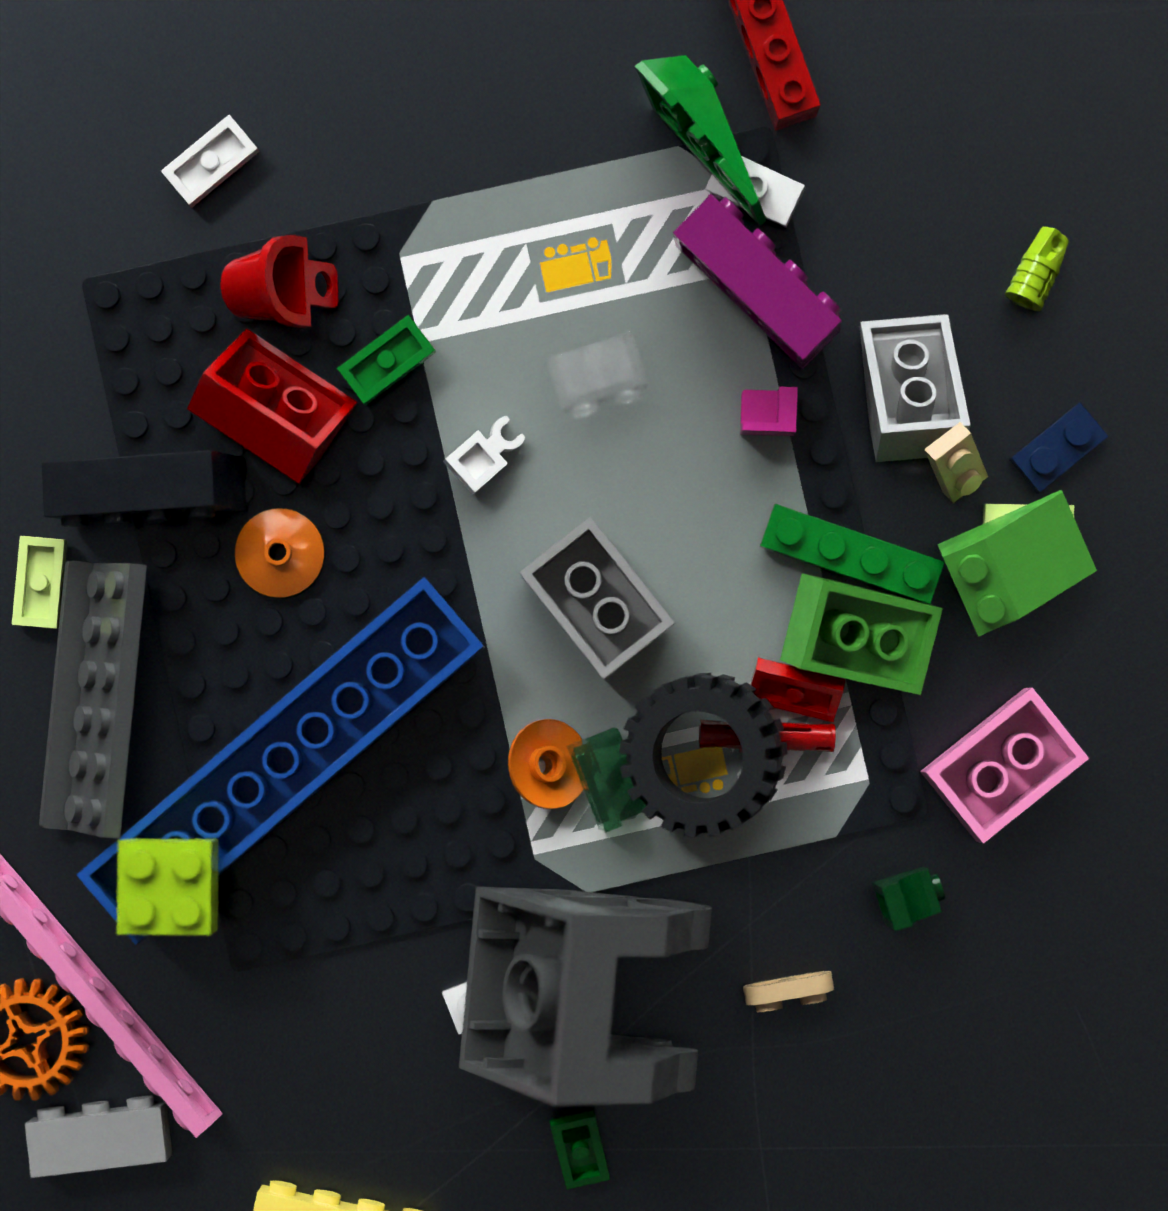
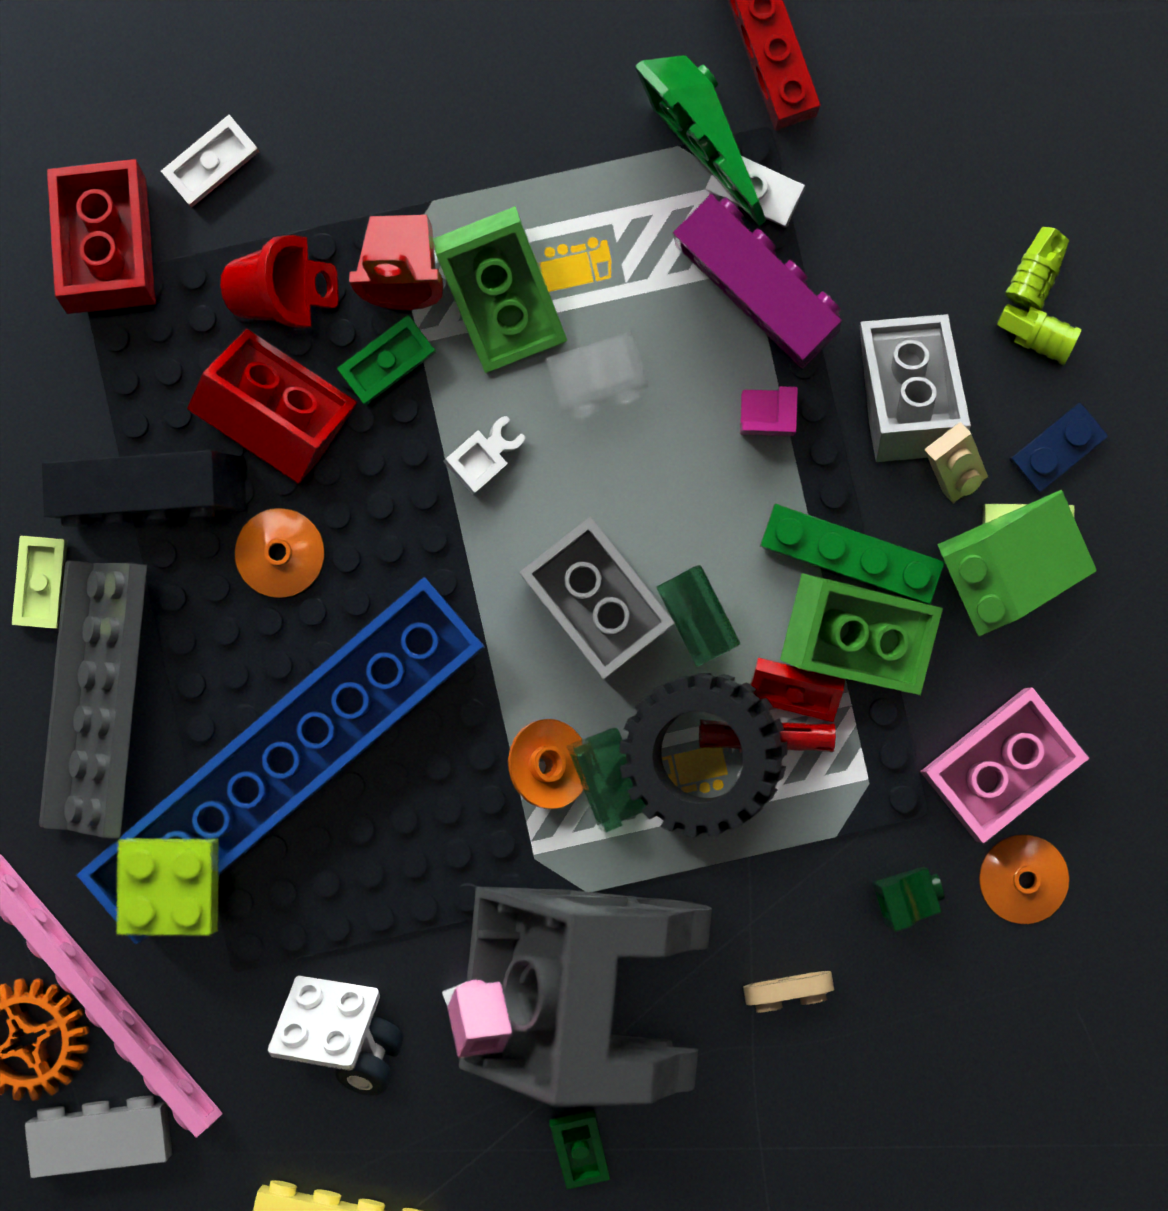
none -> red brick [47,159,155,314]
none -> white plate [268,976,403,1095]
none -> container [349,215,443,310]
none -> bright green slope [433,206,568,373]
none -> bright pink brick [448,980,512,1057]
none -> clear green panel [656,565,740,667]
none -> orange dish [979,835,1069,924]
none -> lime hinge [997,304,1082,365]

